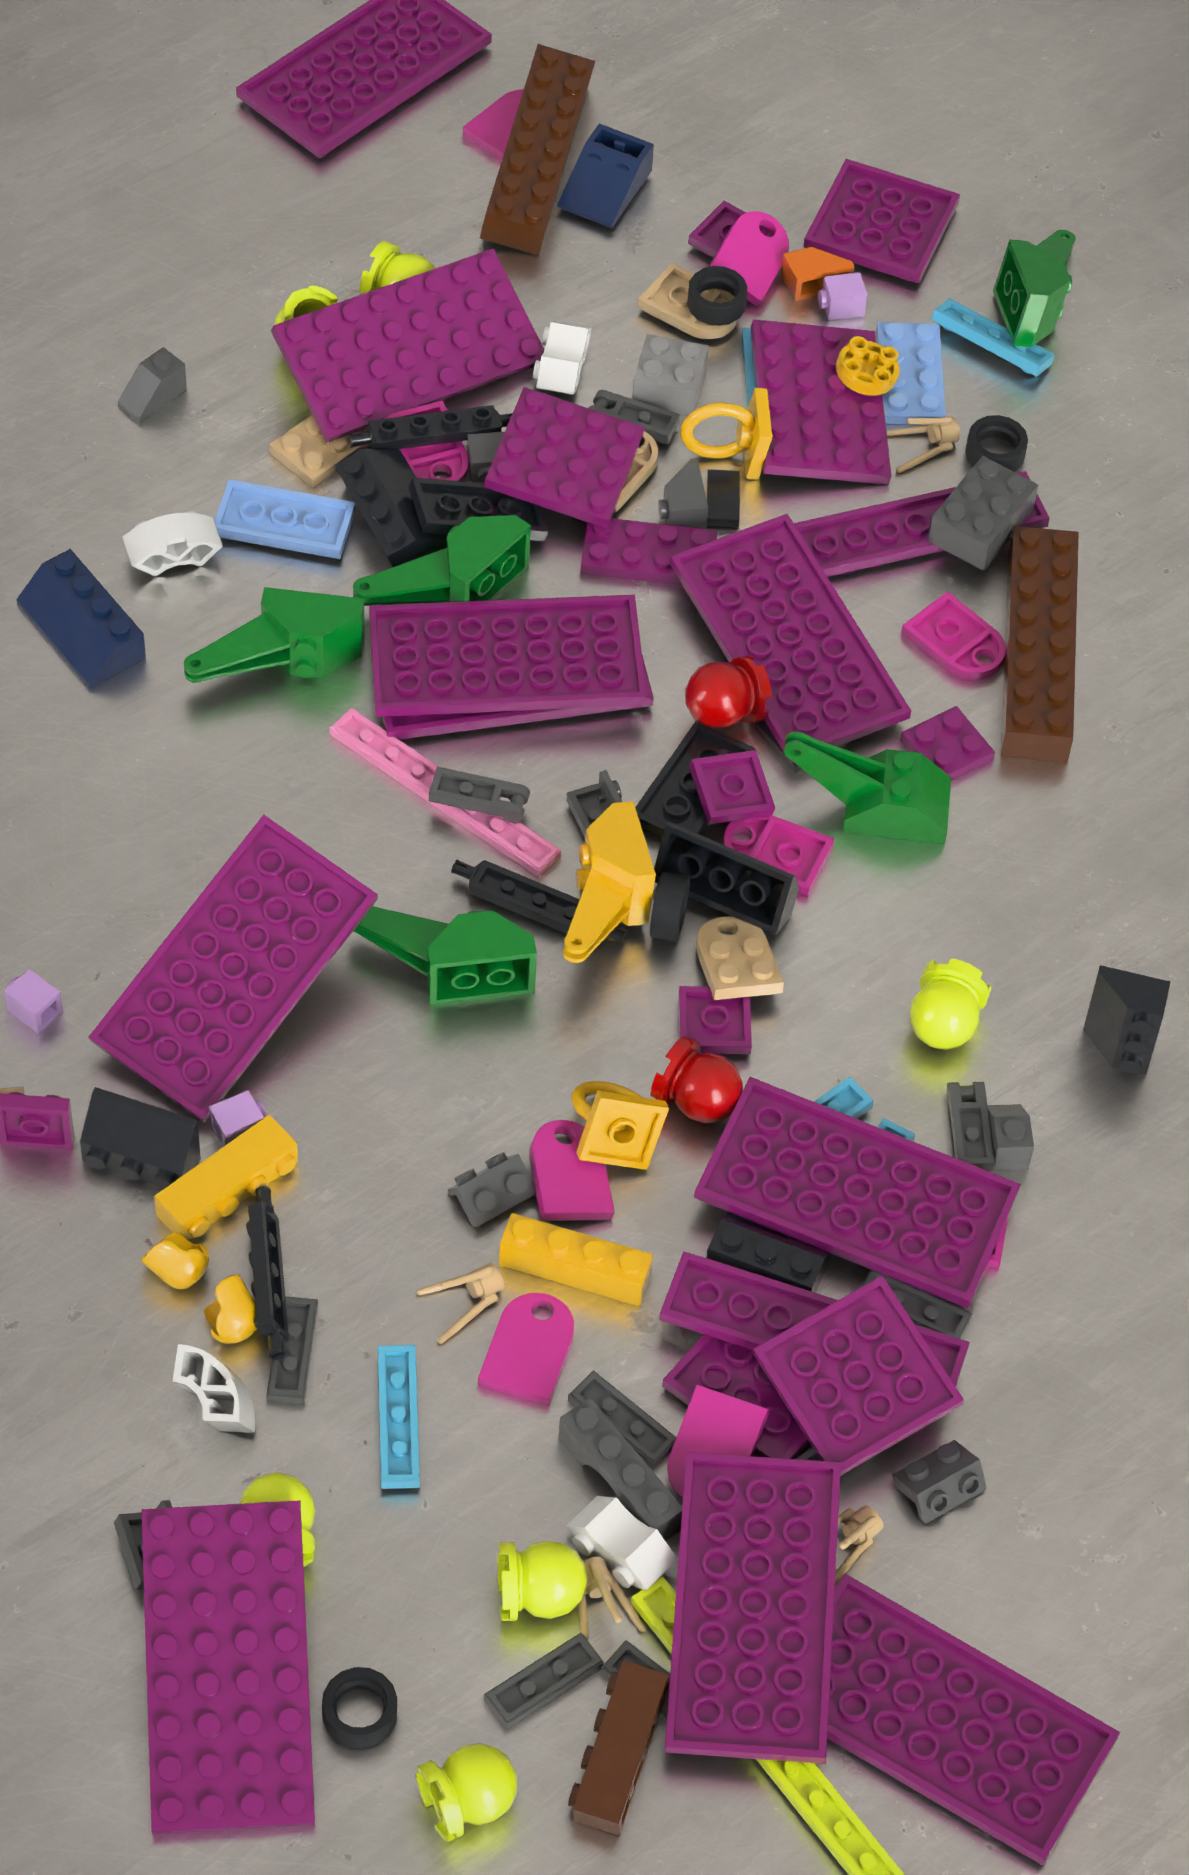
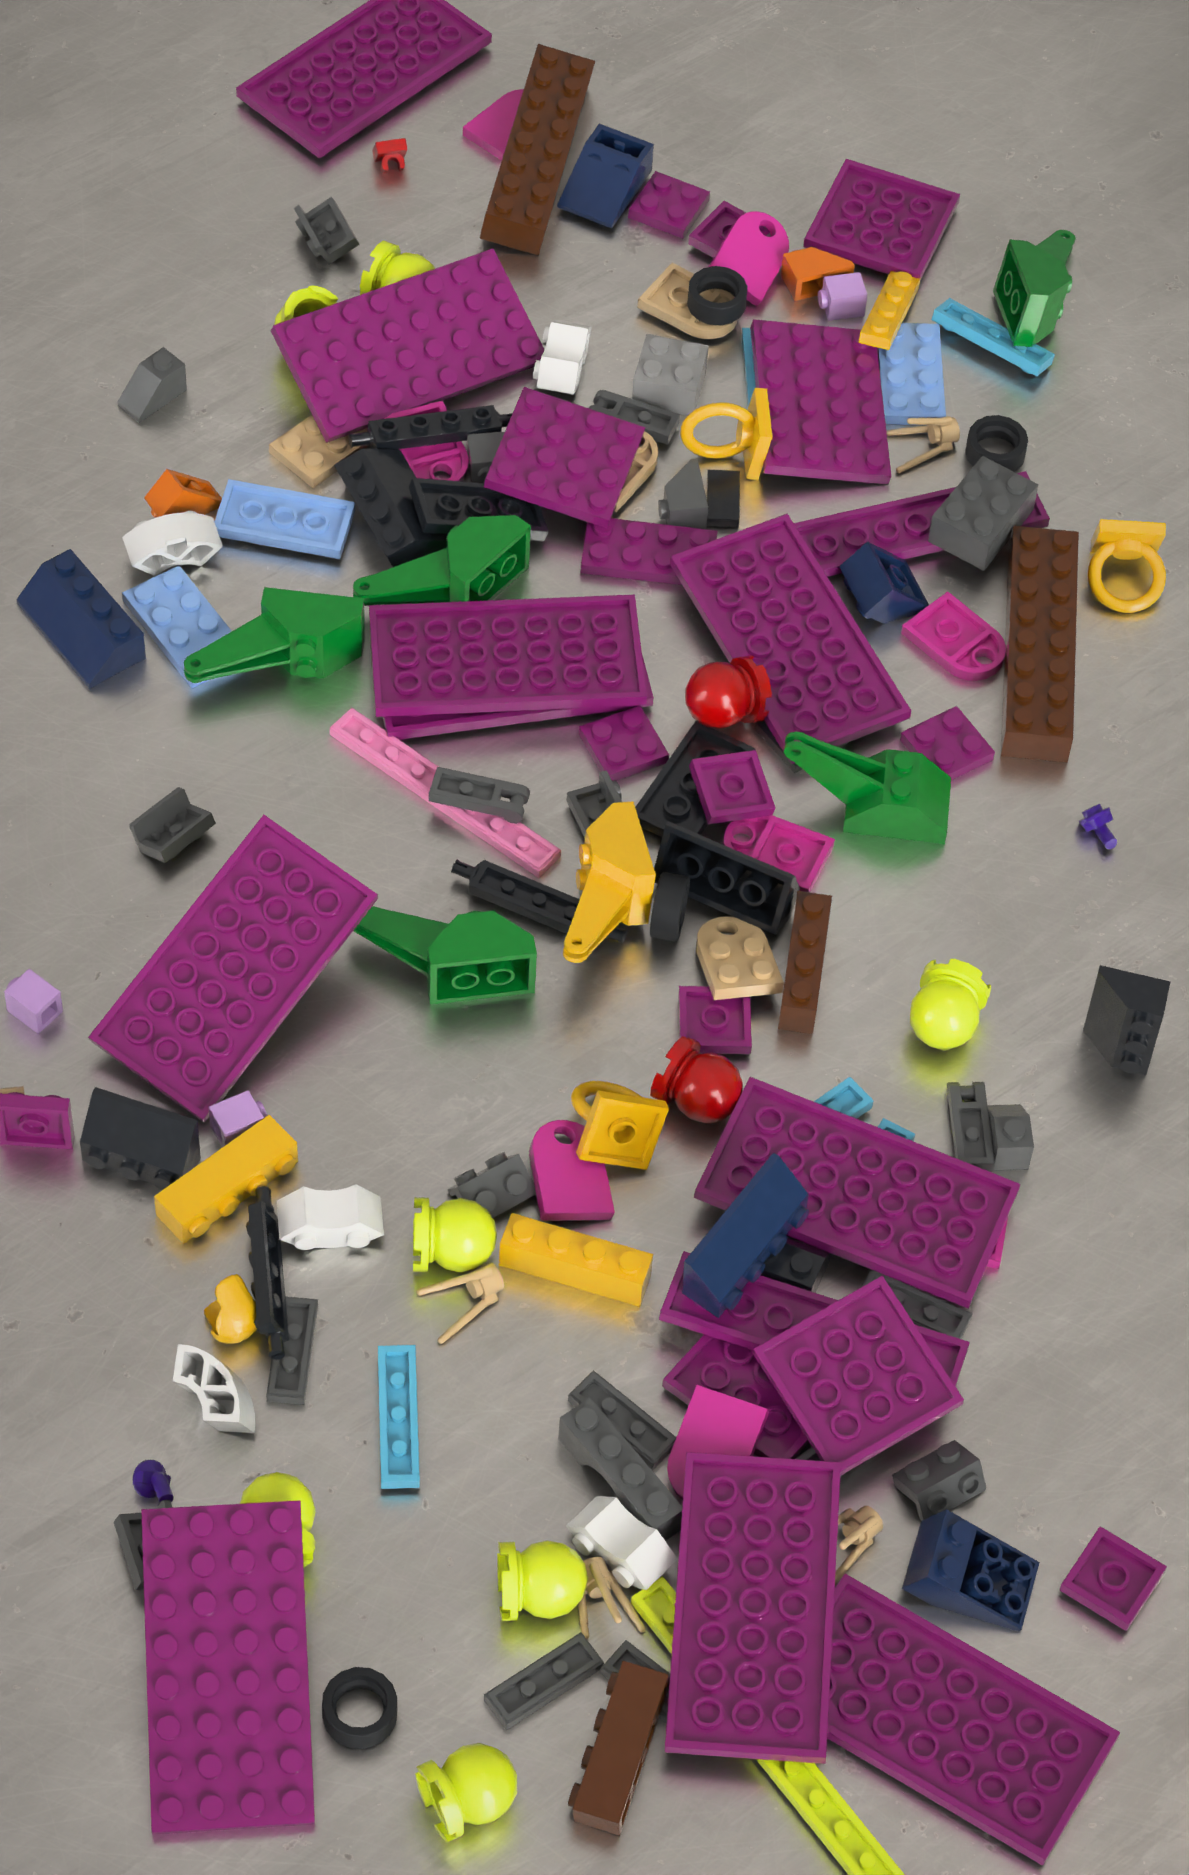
yellow hair [141,1232,209,1289] -> none
dark pink tile [478,1293,574,1406] -> none
yellow tile [836,336,900,396] -> none
none -> light blue plate [122,565,232,689]
none -> dark grey bracket [129,787,216,863]
none -> dark purple plate [133,1460,174,1503]
none -> orange slope [144,469,222,518]
none -> white brick [276,1184,384,1250]
none -> dark grey bracket [294,197,360,265]
none -> red tile [372,138,408,174]
none -> neon yellow tile [413,1197,497,1272]
none -> magenta plate [579,706,669,781]
none -> magenta plate [628,171,710,239]
none -> dark blue slope [682,1153,809,1318]
none -> reddish brown brick [778,891,832,1034]
none -> dark blue slope [839,541,929,624]
none -> yellow plate [859,271,920,350]
none -> dark blue slope [902,1509,1040,1631]
none -> magenta plate [1059,1526,1167,1631]
none -> dark purple plate [1079,804,1117,849]
none -> yellow tile [1088,519,1166,613]

